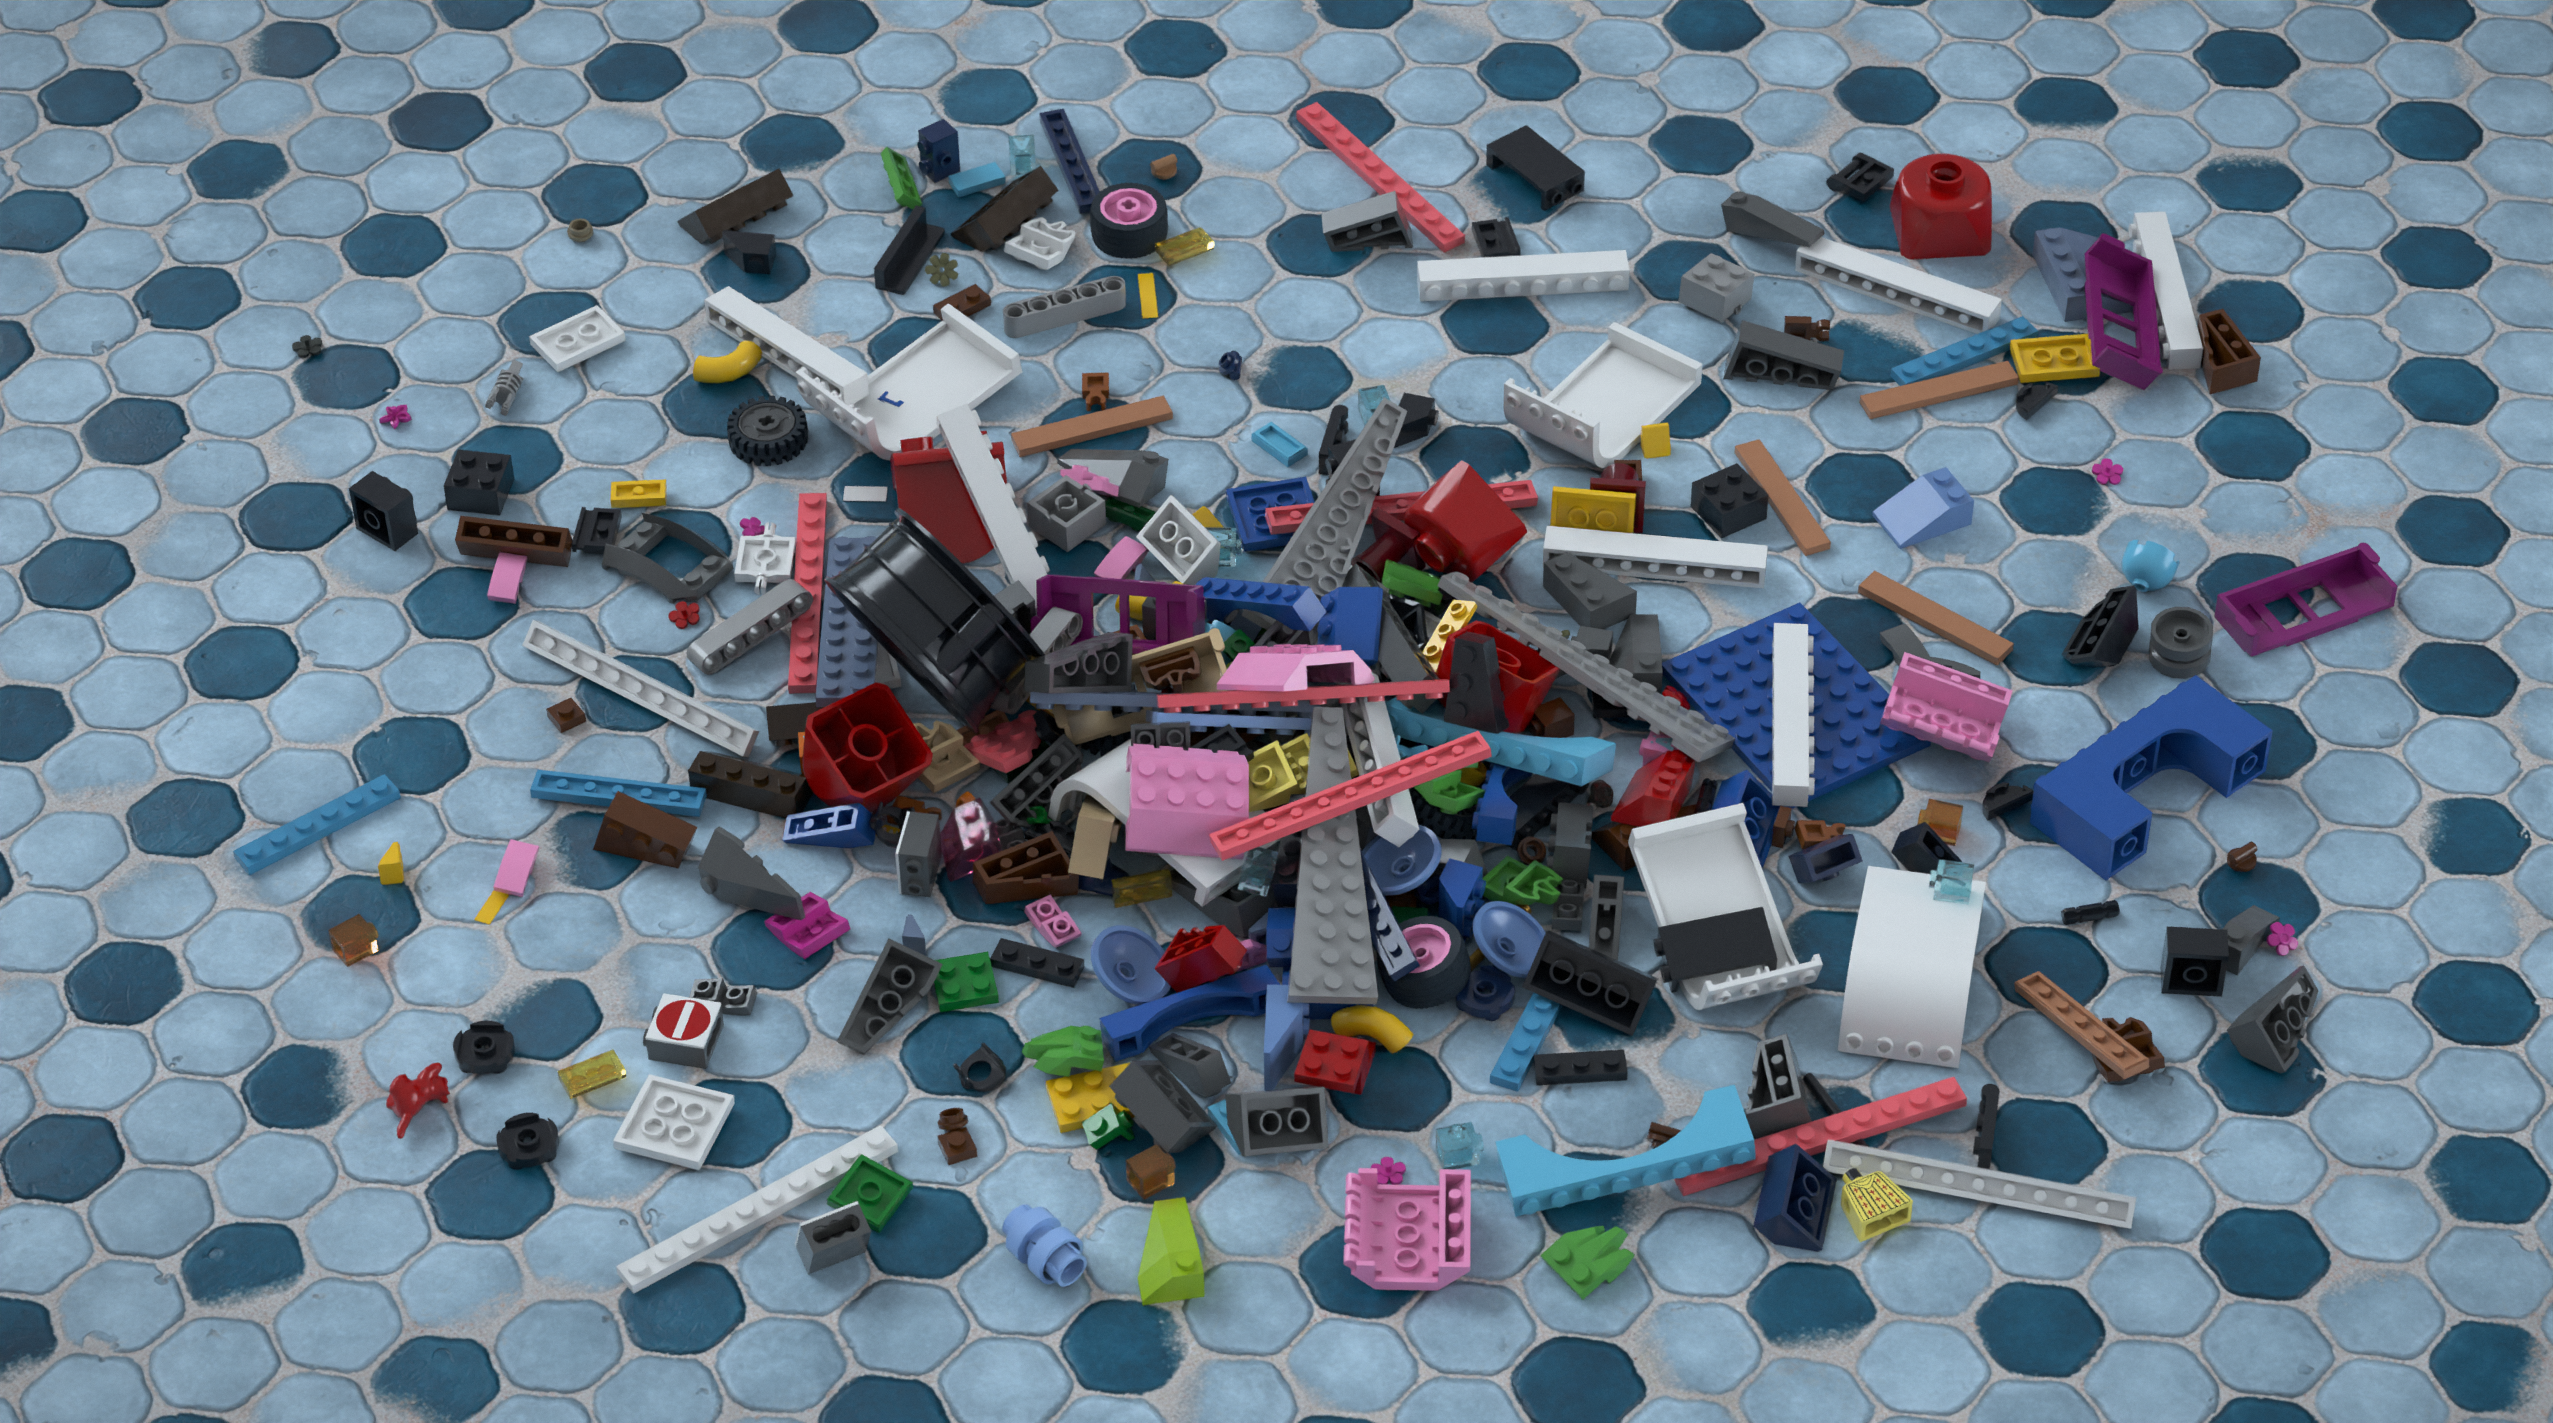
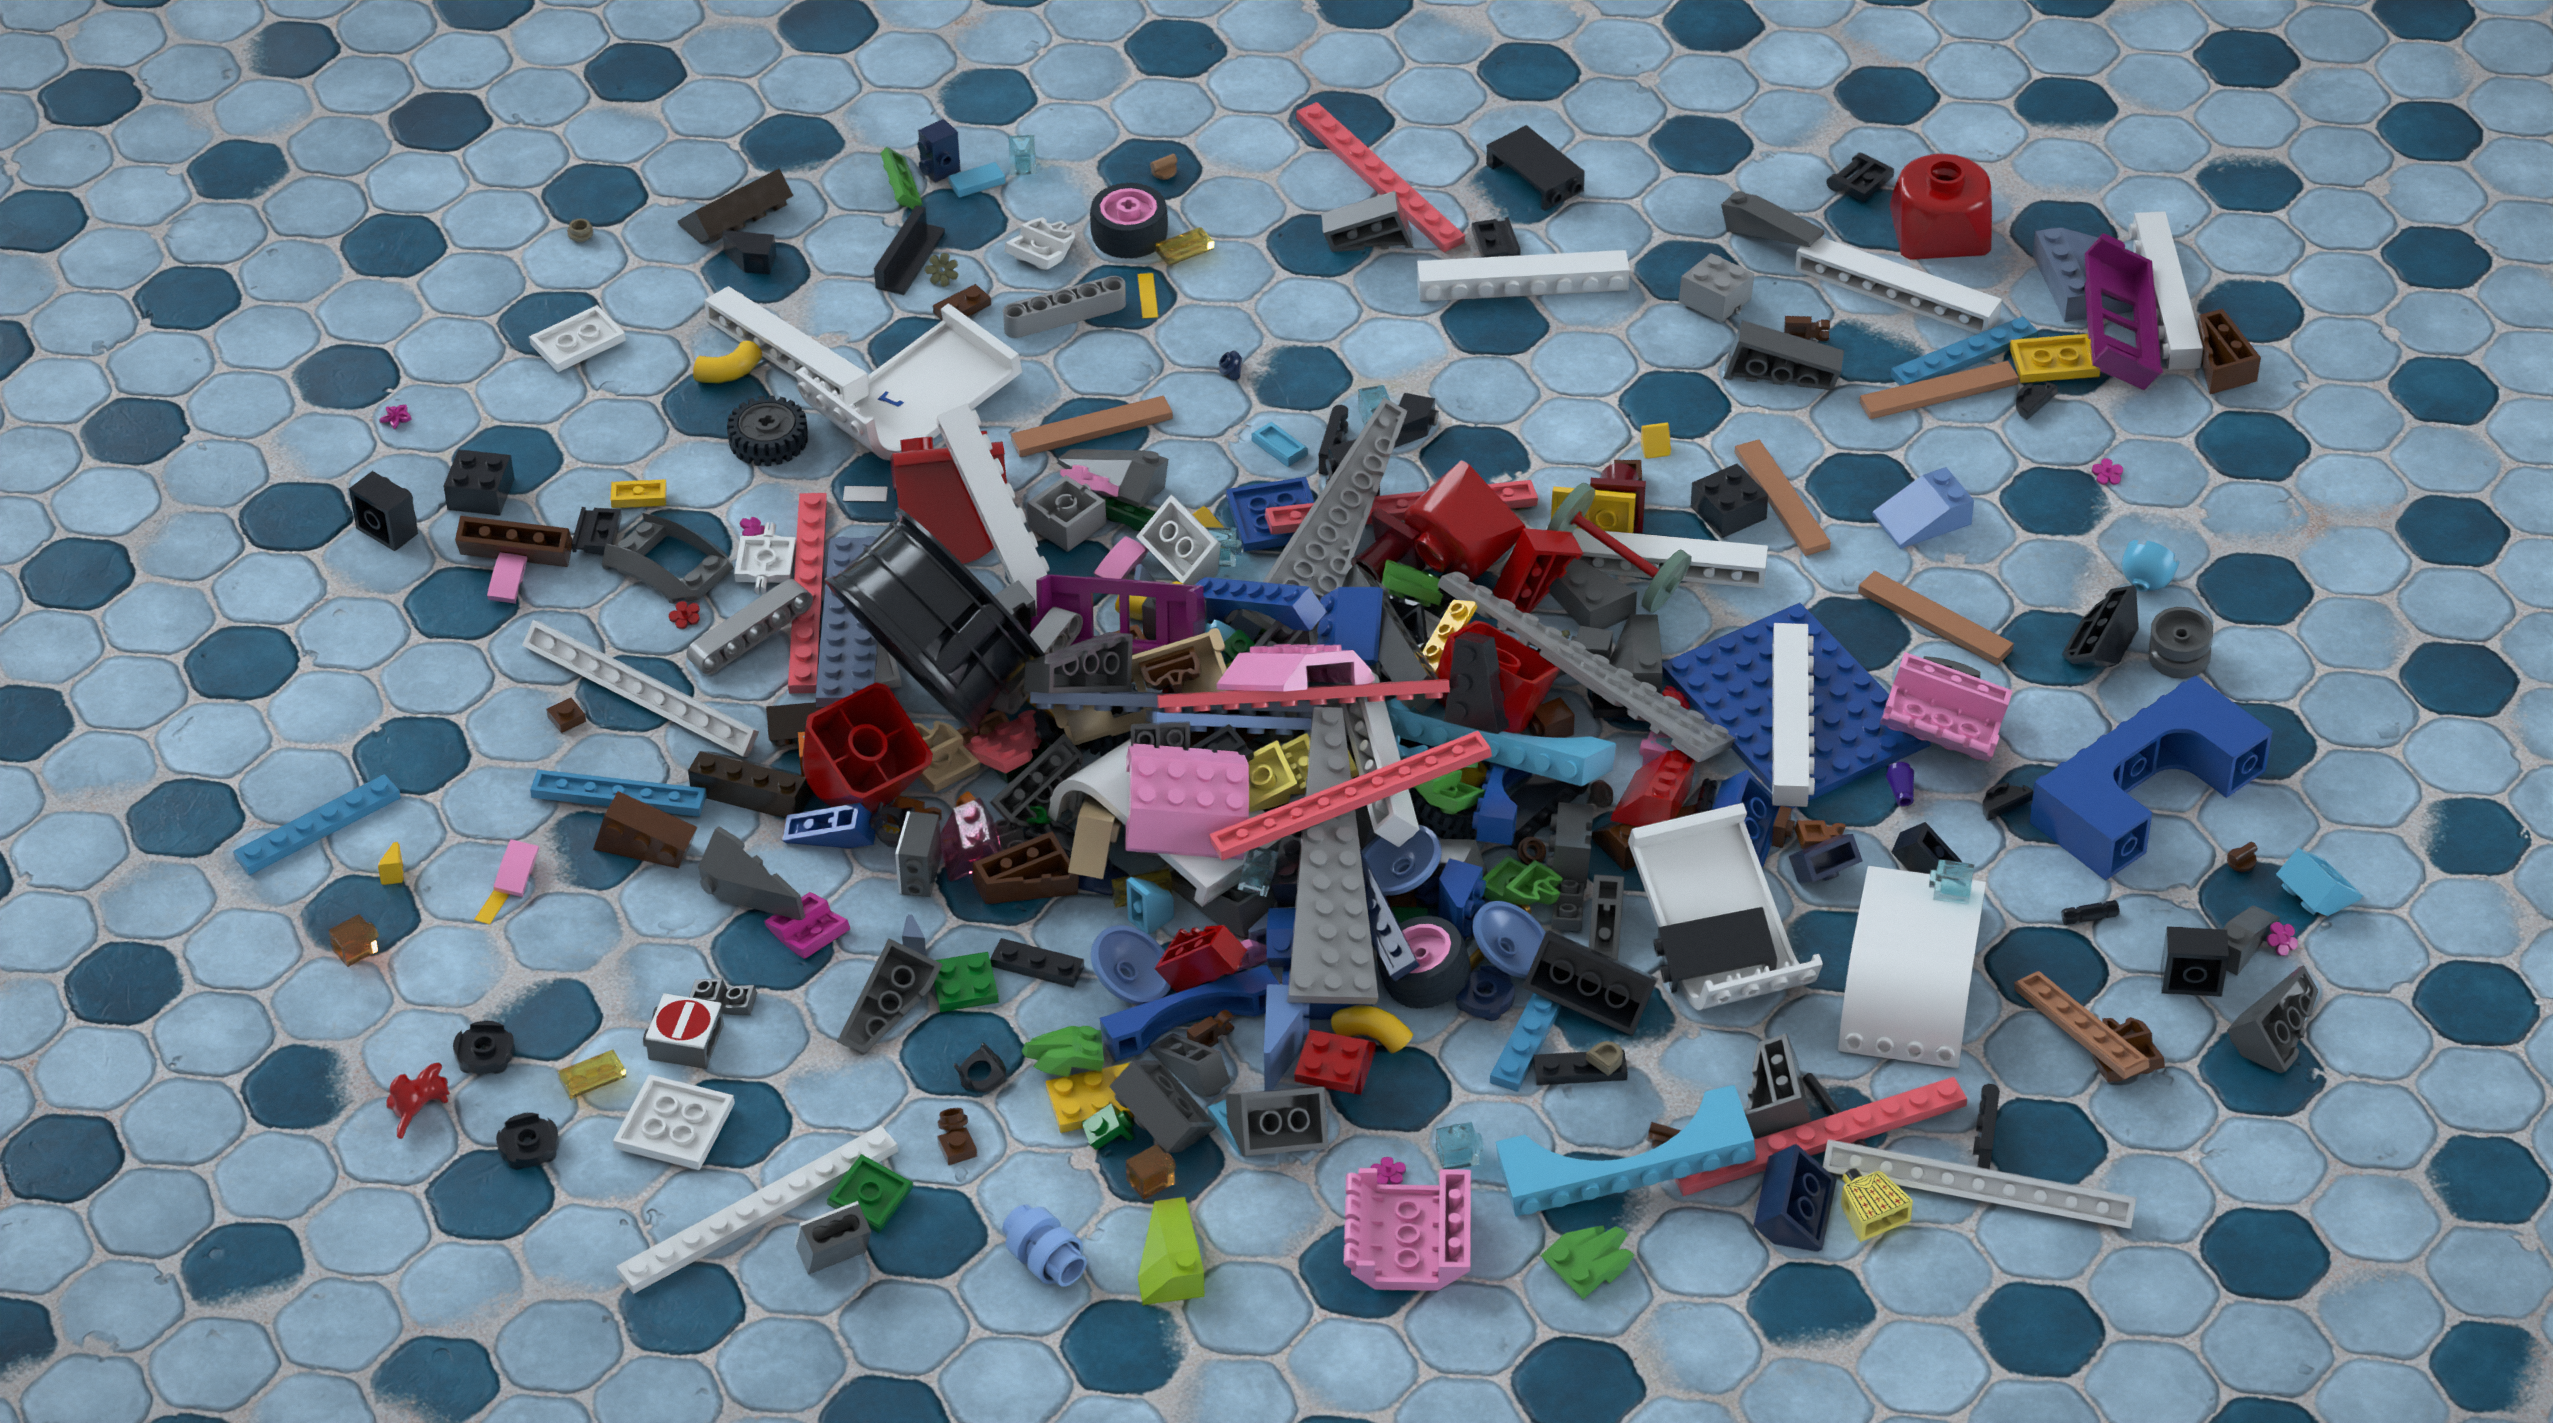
pearl dark grey plant [292,335,323,358] -> none
light grey hinge [485,360,524,415] -> none
dark brown slope [950,166,1059,252] -> none
bright pink slope [1024,894,1082,948] -> none
dark blue plate [1039,108,1100,214] -> none
dark orange plate [1082,372,1109,411] -> none
white panel [1503,322,1702,468] -> none
dark grey slope [1879,624,1930,666] -> none
clear orange brick [1917,799,1964,846] -> none
magenta piece [2214,542,2398,657] -> none
none -> medium azure slope [1126,877,1174,935]
none -> reddish brown plate [1187,1009,1235,1047]
none -> red wedge [1493,528,1584,614]
none -> sand green piece [1547,482,1692,613]
none -> dark tan tile [1586,1041,1623,1076]
none -> dark purple cone [1886,762,1914,807]
none -> medium azure slope [2276,847,2364,917]

